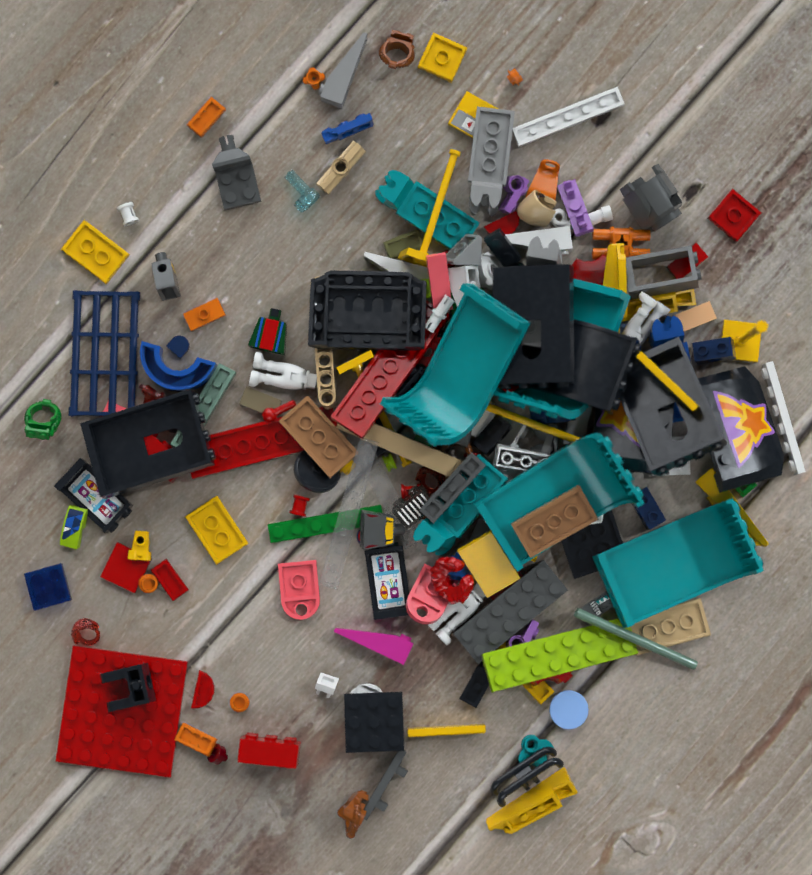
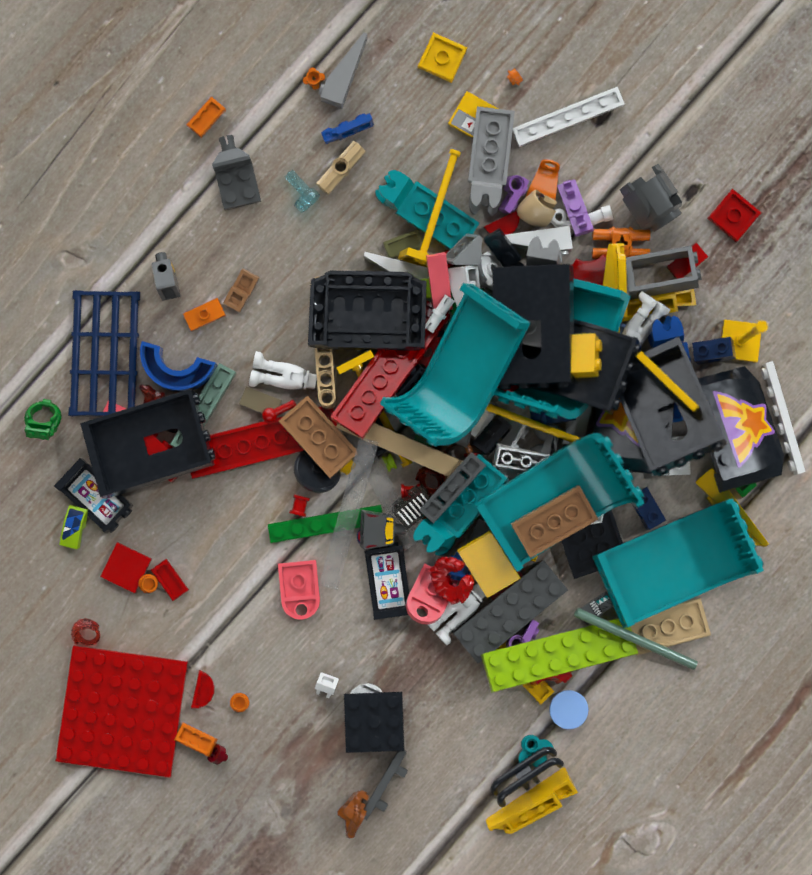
clear blue plate [24,563,72,611] -> none
yellow tile [61,220,130,285] -> none
black brick [100,663,156,712] -> none
white bush [117,202,139,226] -> none
yellow plate [128,530,152,561] -> none
dark blue tile [166,335,190,359] -> none
yellow tile [185,496,249,565] -> none
red brick [237,732,301,769] -> none
torso [248,308,287,356] -> none
dark pink slope [334,628,414,665] -> none
dark orange piece [379,30,415,70] -> none
yellow tile [408,724,486,737] -> none
black hinge [459,661,489,708] -> none
light nougat tile [674,301,717,332] -> none
none -> medium nougat slope [223,268,260,312]
none -> yellow piece [571,333,602,378]

